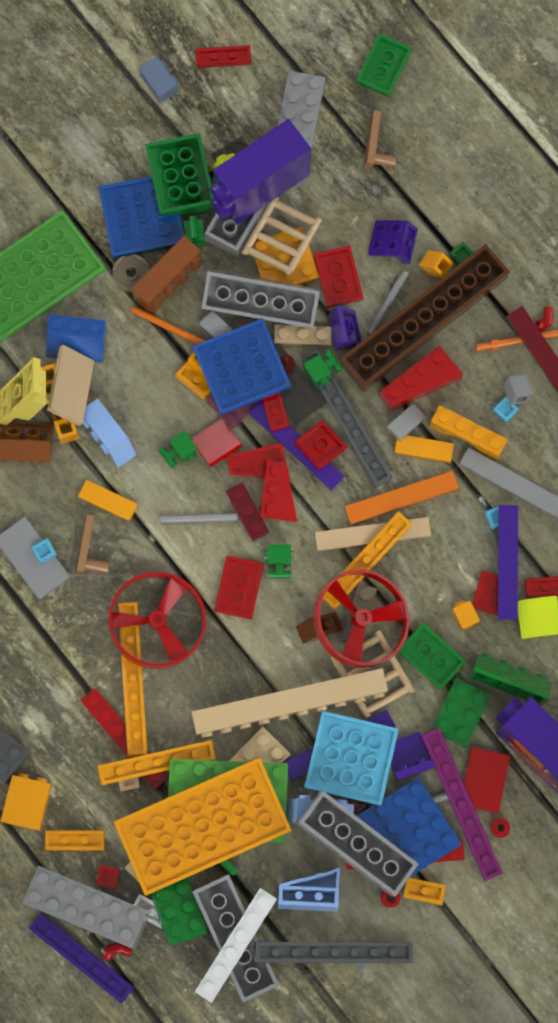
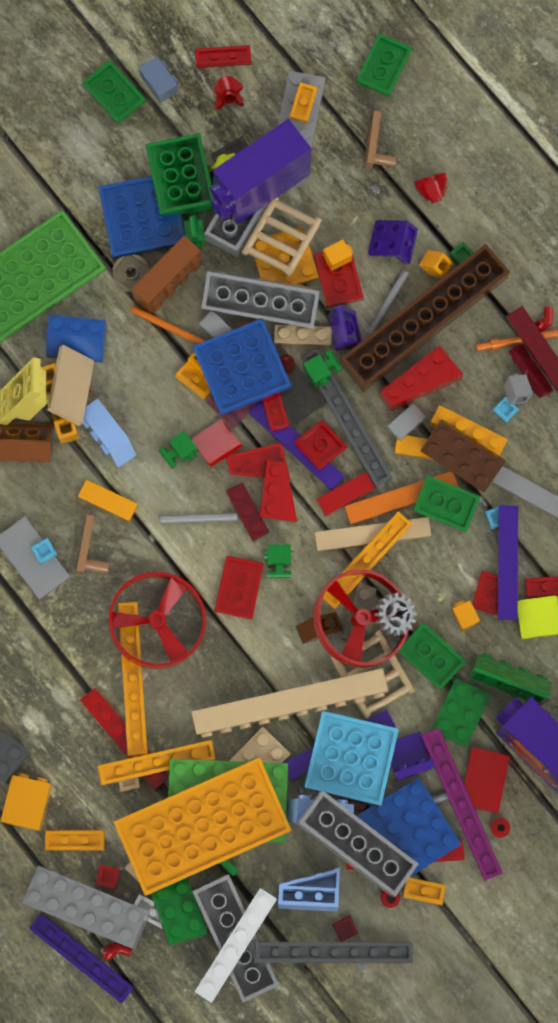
none -> green plate [82,60,146,125]
none -> red brick [214,76,244,110]
none -> light orange plate [289,82,318,124]
none -> red tile [316,472,376,516]
none -> light orange brick [323,240,353,271]
none -> dark red tile [332,915,359,942]
none -> light grey gear [375,593,417,636]
none -> green plate [413,475,480,532]
none -> red brick [414,172,447,204]
none -> reddish brown plate [420,419,506,493]
none -> dark red plate [508,344,554,398]

